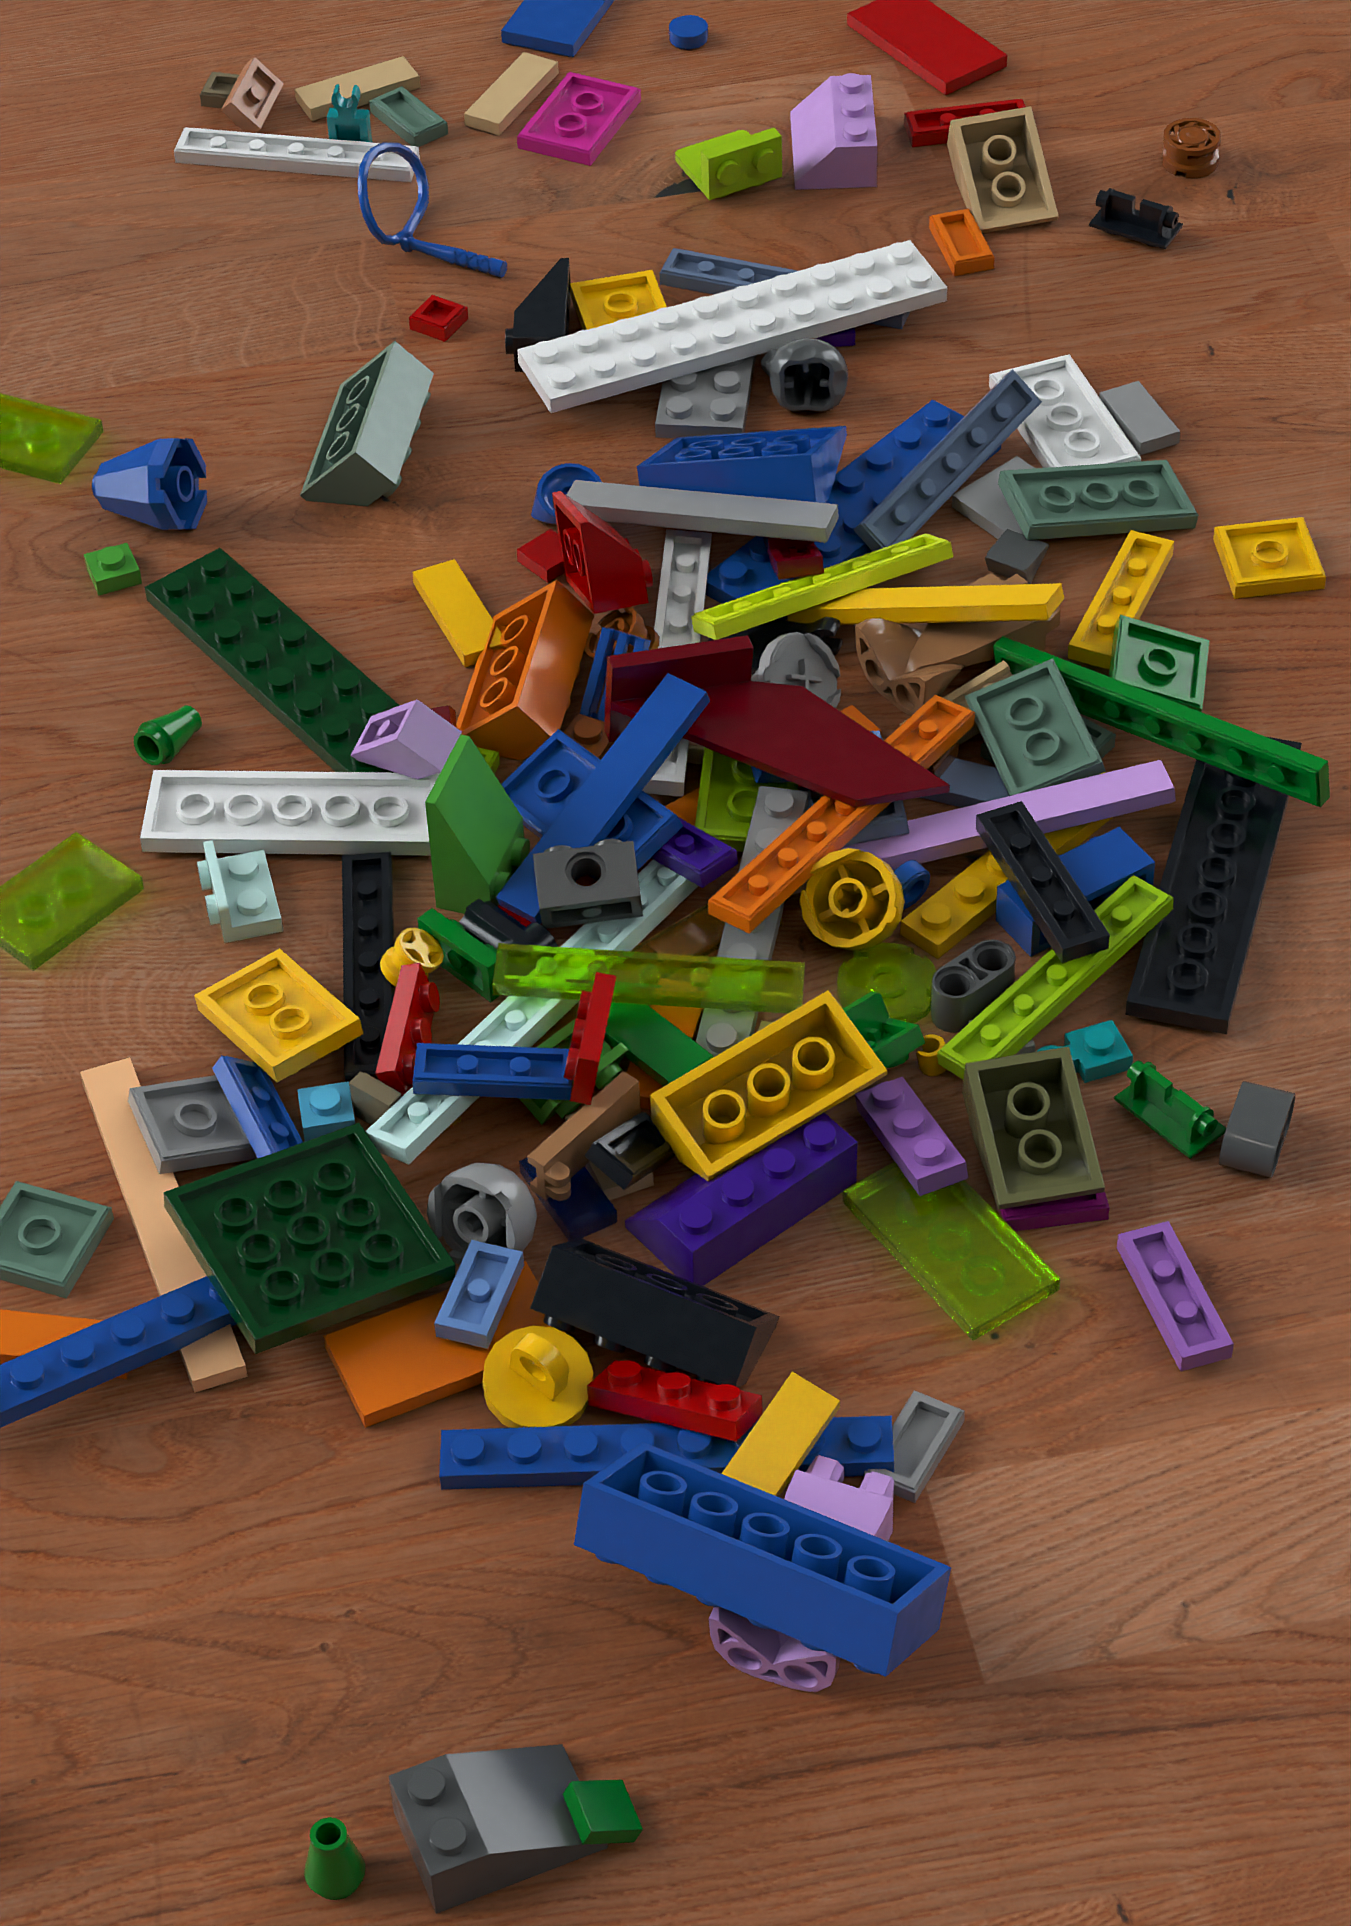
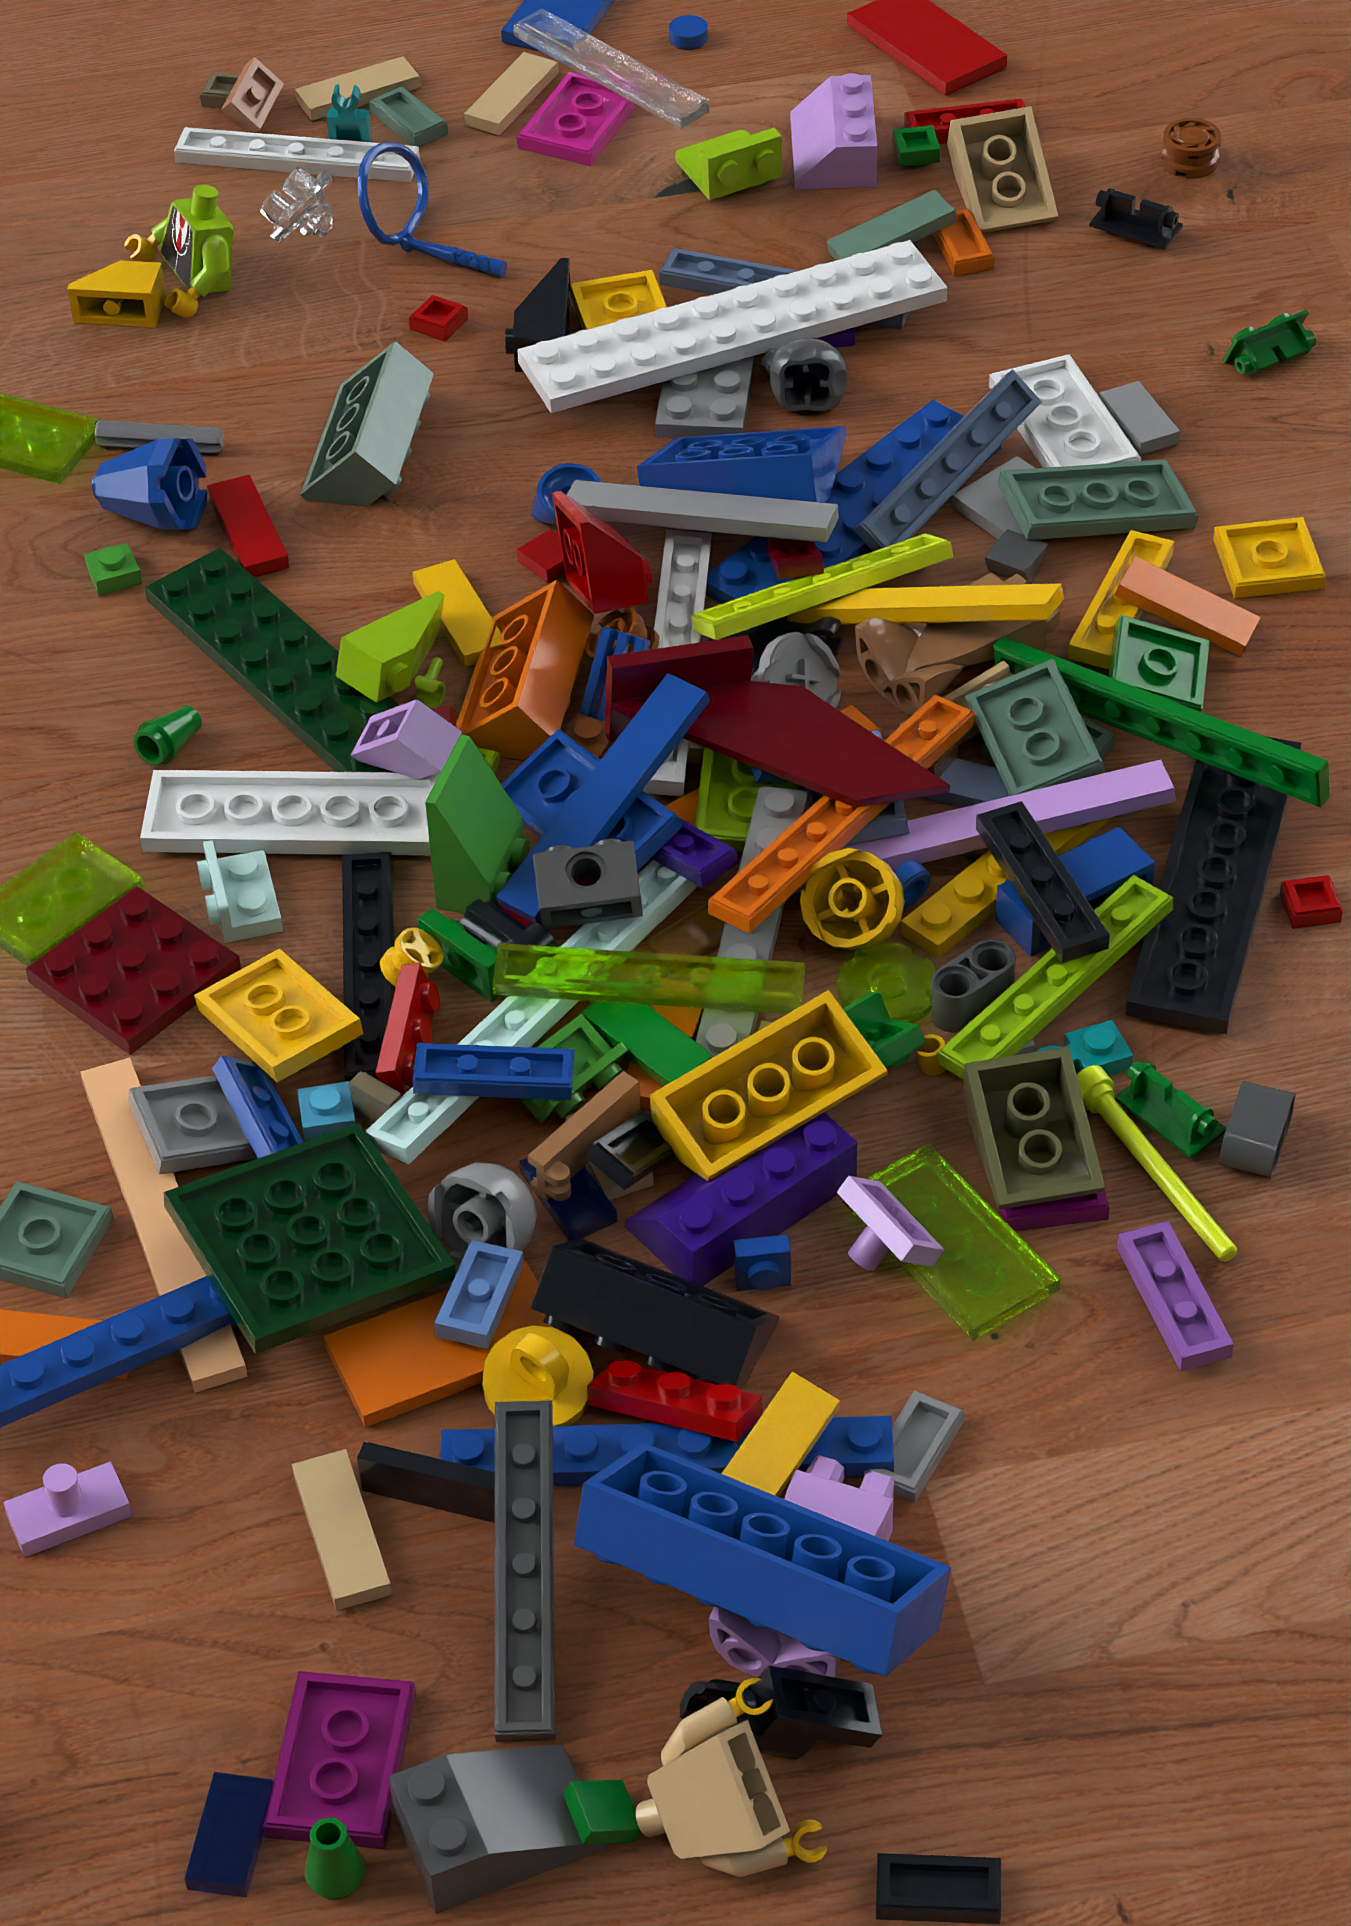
red plate [564,972,617,1105] -> none
medium lavender plate [855,1076,968,1196] -> none
none -> lavender tile [3,1461,132,1558]
none -> dark red plate [25,886,241,1055]
none -> yellow slope [67,260,166,328]
none -> light grey axle [95,420,224,454]
none -> torso [124,185,234,318]
none -> clear blue tile [184,1772,273,1898]
none -> red tile [207,474,289,577]
none -> clear hips [259,167,333,244]
none -> magenta tile [263,1671,416,1849]
none -> tan tile [291,1449,392,1611]
none -> lime slope [336,591,445,703]
none -> black tile [357,1442,495,1523]
none -> lime hand [415,657,445,708]
none -> dark grey tile [495,1400,556,1742]
none -> clear tile [514,8,709,129]
none -> tan torso [636,1678,827,1877]
none -> black plate [680,1665,882,1760]
none -> blue plate [734,1235,791,1291]
none -> sand green tile [826,189,957,260]
none -> lavender tile [837,1176,945,1271]
none -> black tile [876,1853,1001,1924]
none -> green plate [892,125,940,167]
none -> neon yellow piece [1076,1065,1237,1262]
none -> orange tile [1114,556,1261,657]
none -> green hinge [1223,309,1316,376]
none -> red tile [1280,875,1343,929]

